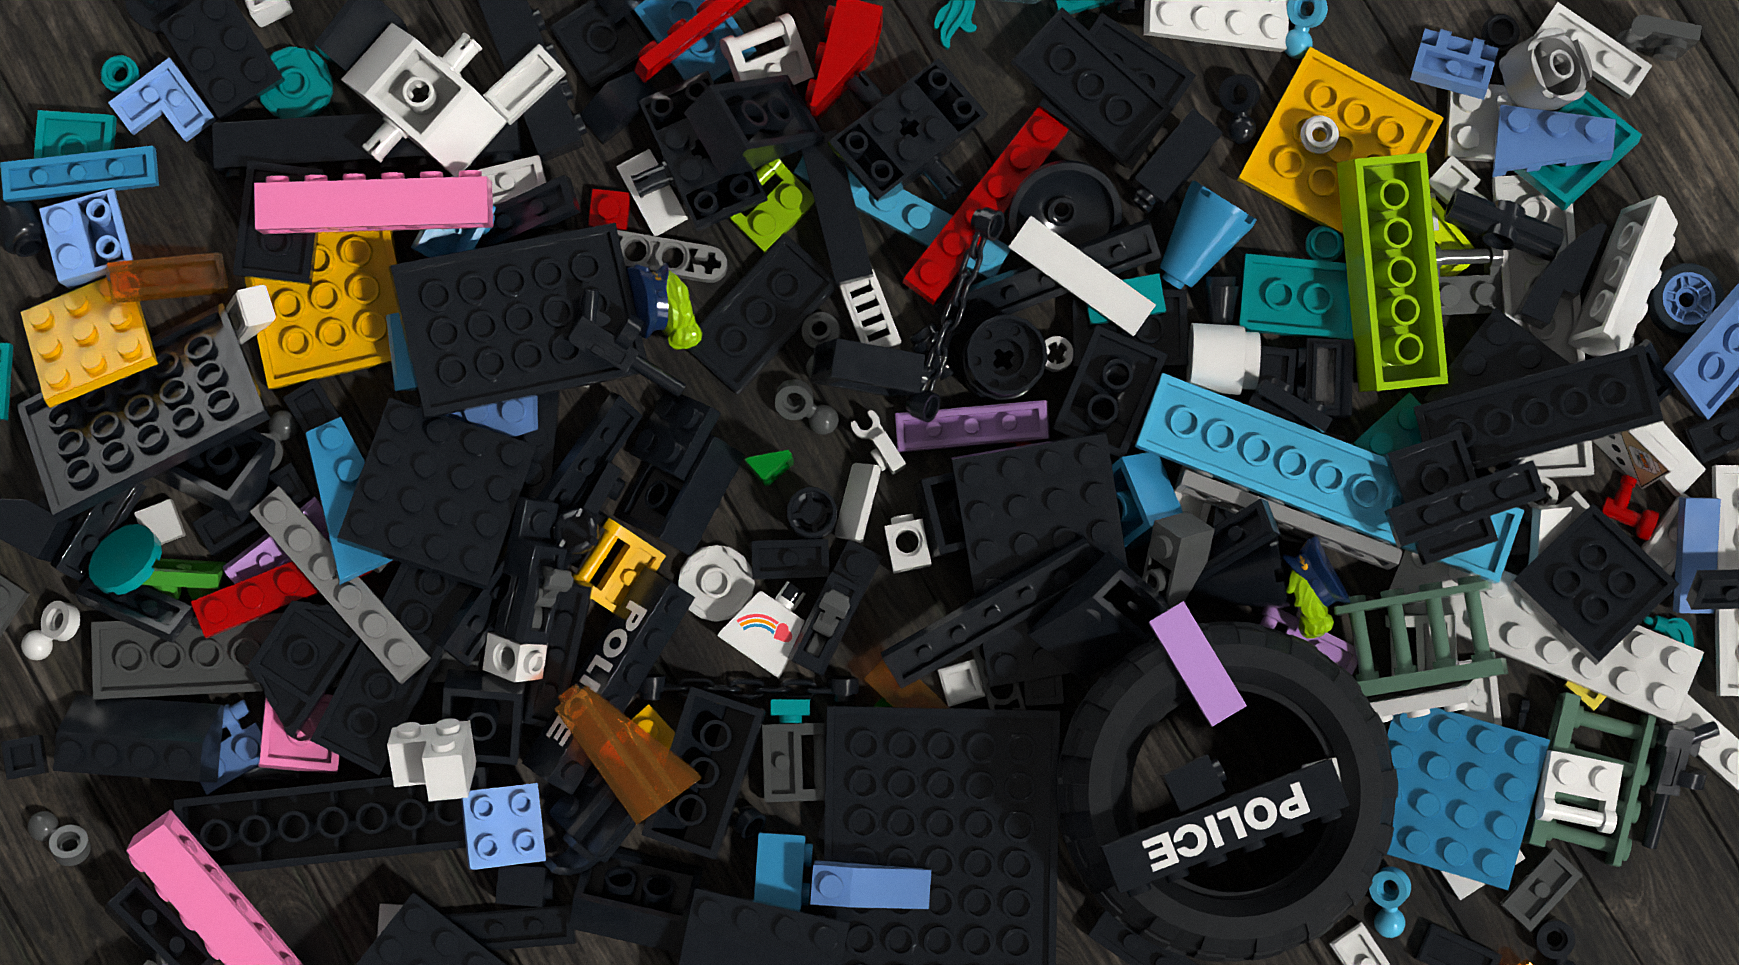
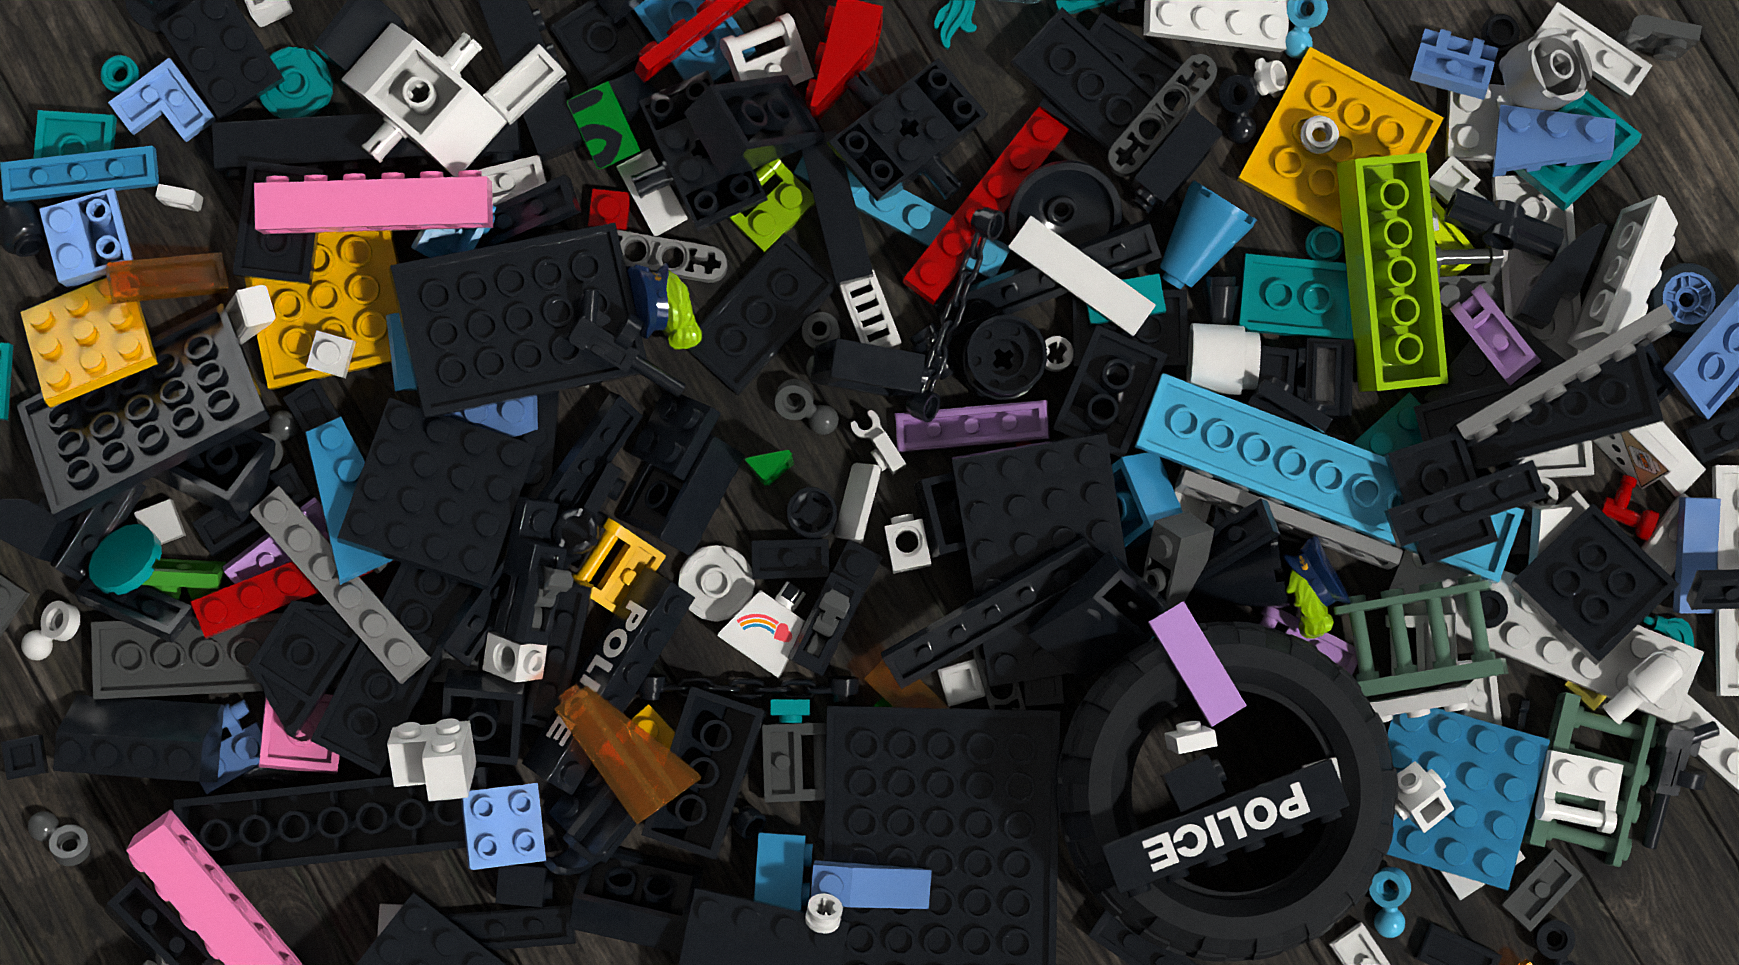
none -> white tile [155,184,203,212]
none -> white plate [306,330,356,379]
none -> slope [567,81,640,169]
none -> white bush [805,893,843,934]
none -> dark grey beam [1107,54,1217,177]
none -> white plate [1164,721,1218,754]
none -> white plate [1254,58,1288,98]
none -> white brick [1395,761,1454,833]
none -> lavender plate [1450,285,1541,385]
none -> light grey plate [1457,303,1676,442]
none -> black tile [1480,590,1508,629]
none -> white arm [1603,649,1683,725]

